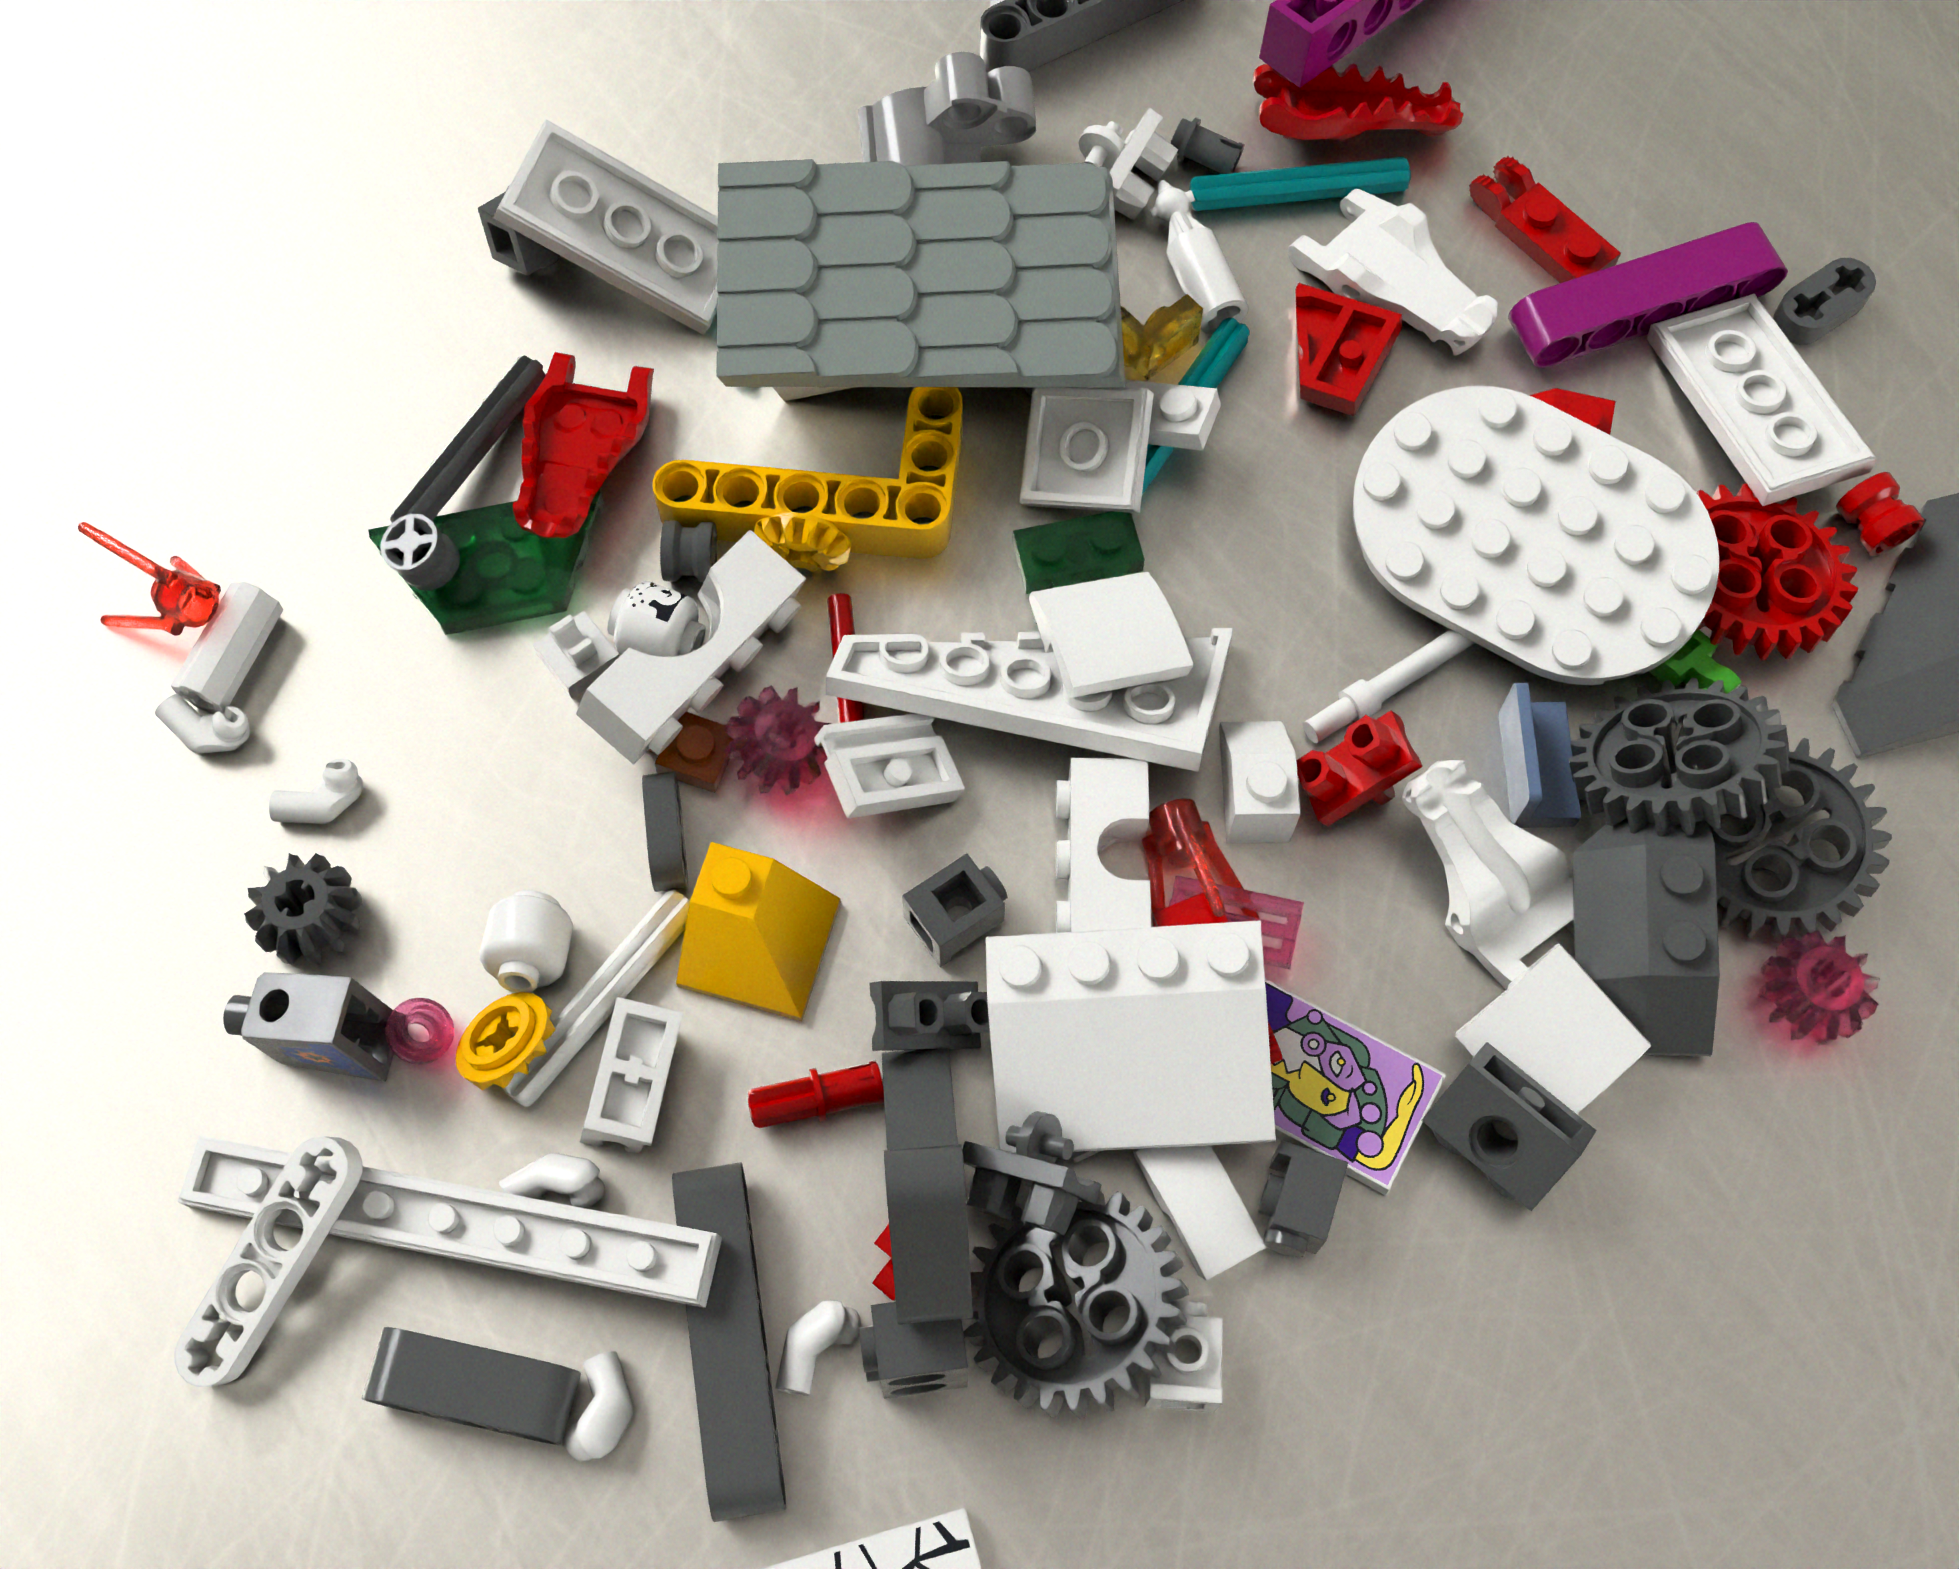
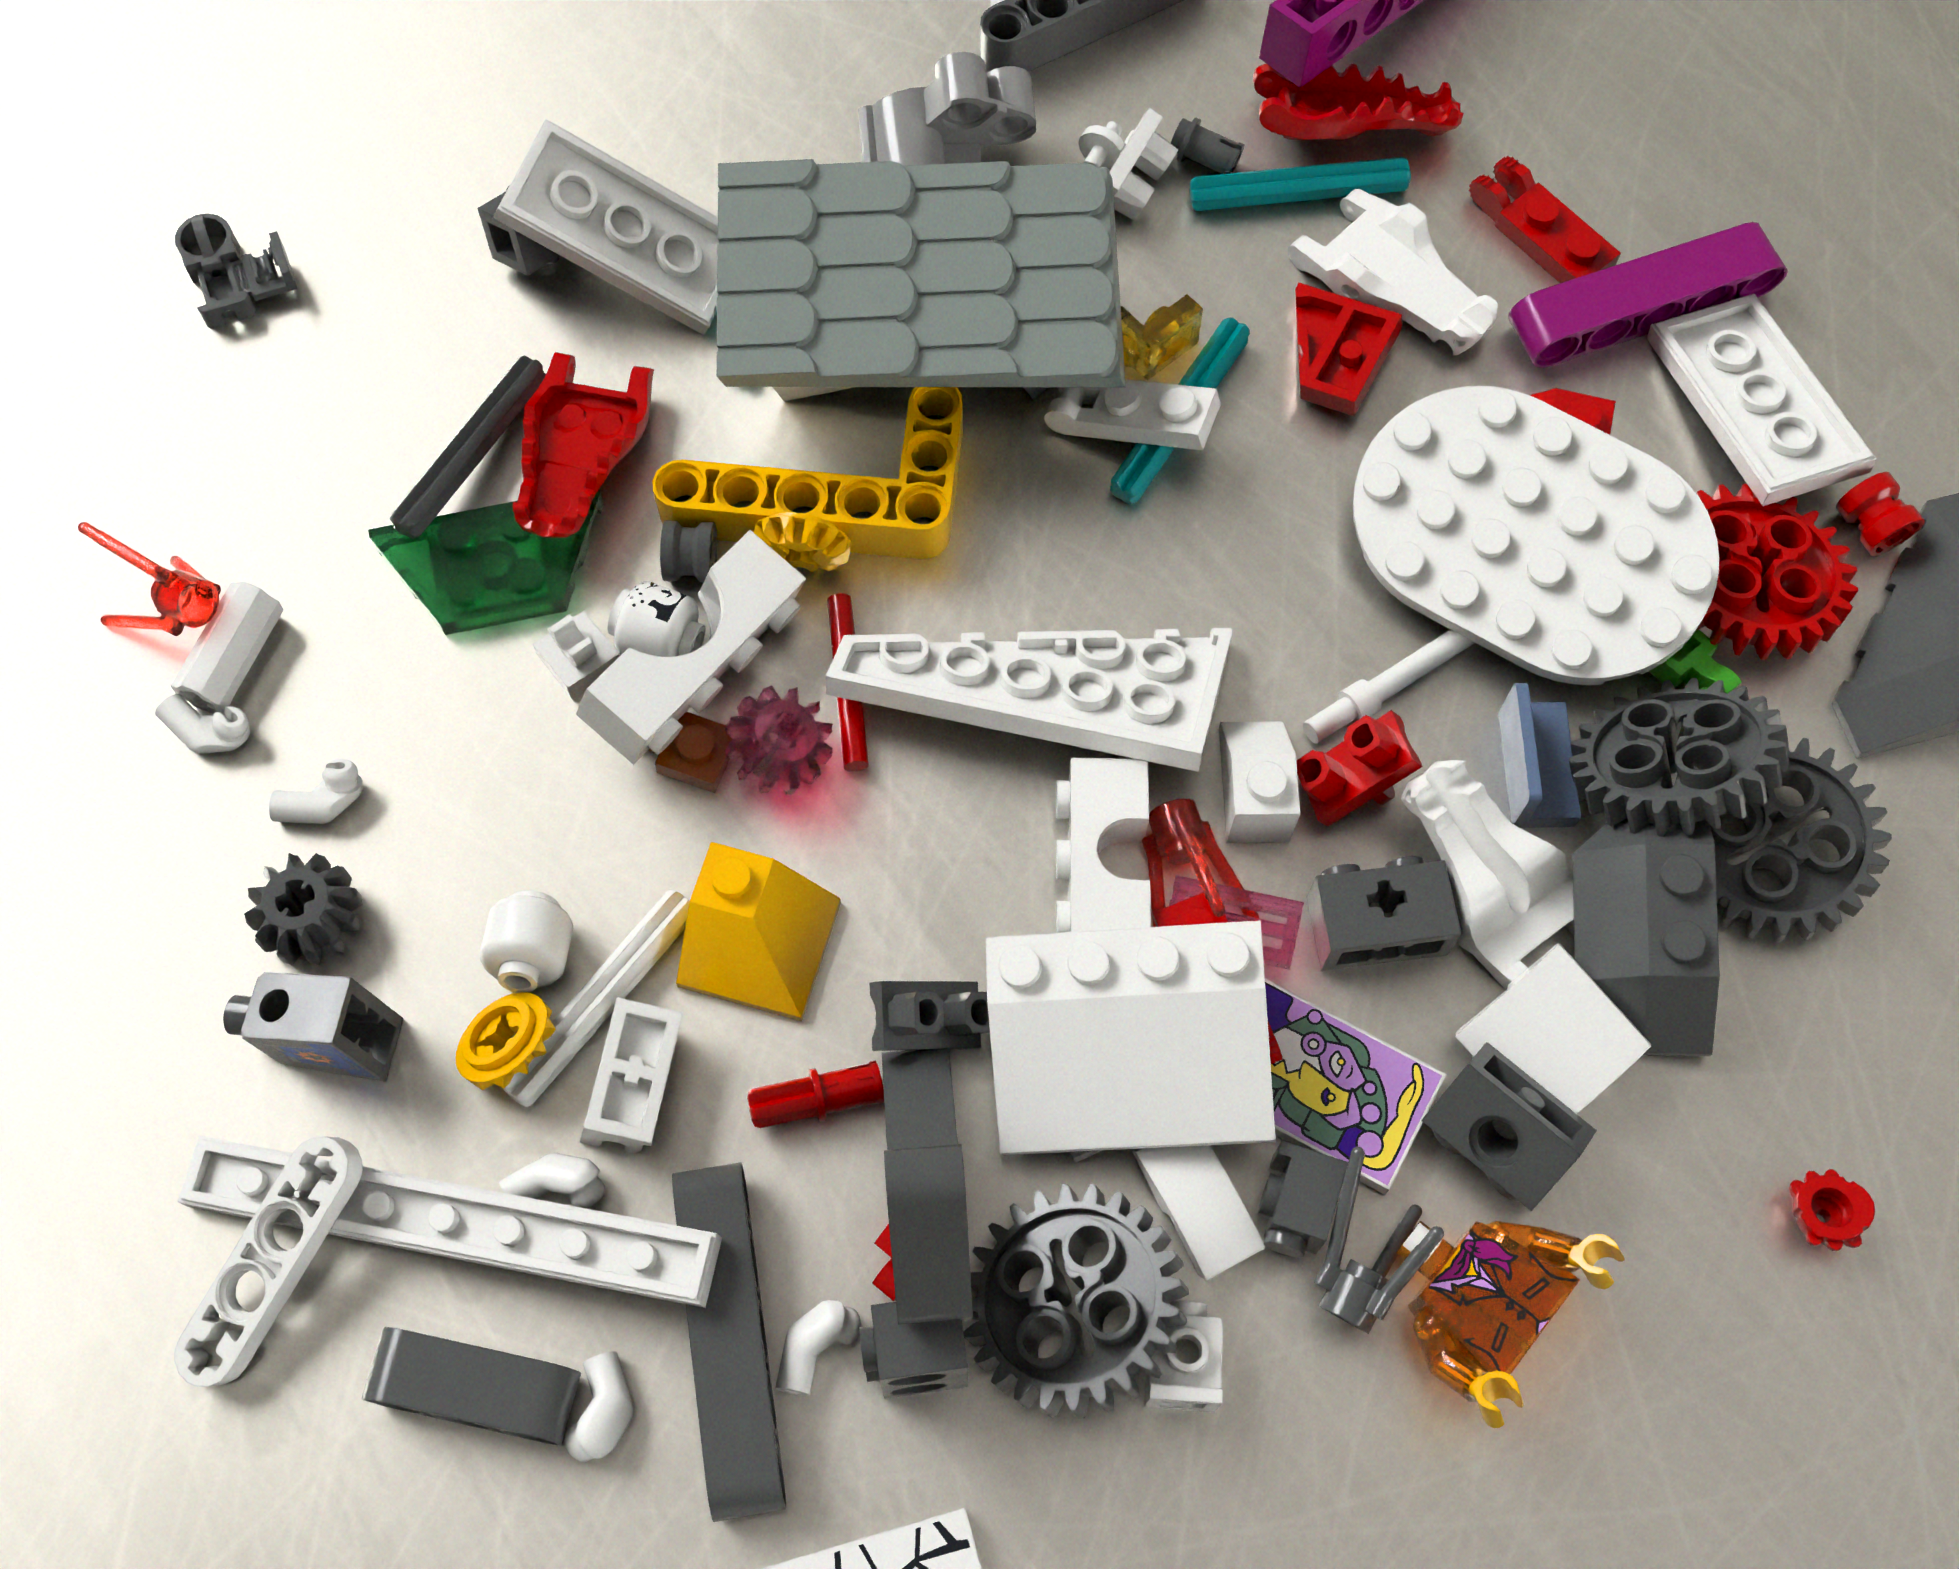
dark grey wheel [380,514,460,591] -> none
clear pink plate [385,998,454,1065] -> none
dark grey beam [642,771,688,892] -> none
white plate [814,713,965,819] -> none
dark grey brick [902,853,1008,968] -> none
dark grey hips [962,1111,1102,1235] -> none
clear green plate [1012,511,1145,624] -> none
white plate [1019,387,1154,513] -> none
white slope [1029,572,1194,698] -> none
white wheel [1149,180,1249,334] -> none
clear pink gear [1757,930,1881,1046] -> none
dark grey beam [1773,258,1876,345] -> none
none -> dark grey piece [175,213,298,329]
none -> dark grey brick [1306,856,1462,971]
none -> dark grey plant [1314,1146,1444,1334]
none -> clear orange torso [1395,1221,1625,1428]
none -> red animal [1789,1169,1875,1251]

